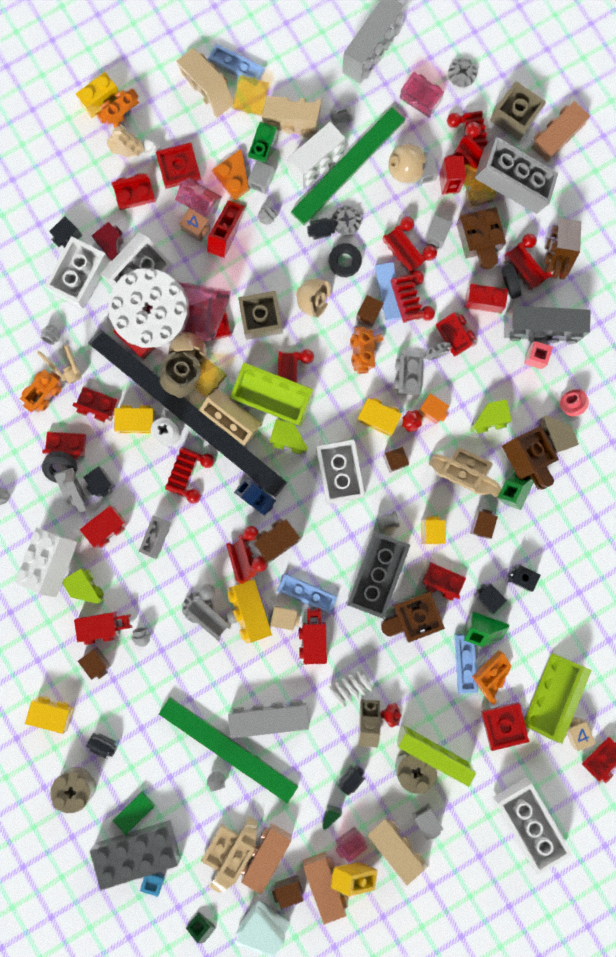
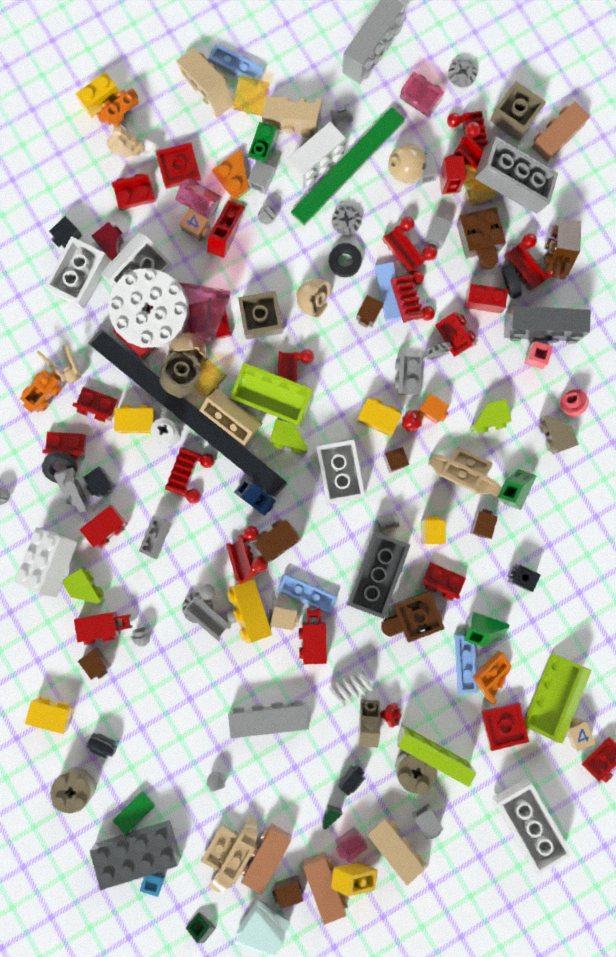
light grey plate [40,325,60,345] -> none
green tile [159,697,299,804] -> none
black brick [307,217,335,240] -> none
orange brick [350,327,383,374] -> none
black brick [474,583,508,614] -> none
reddish brown brick [502,426,559,490] -> none

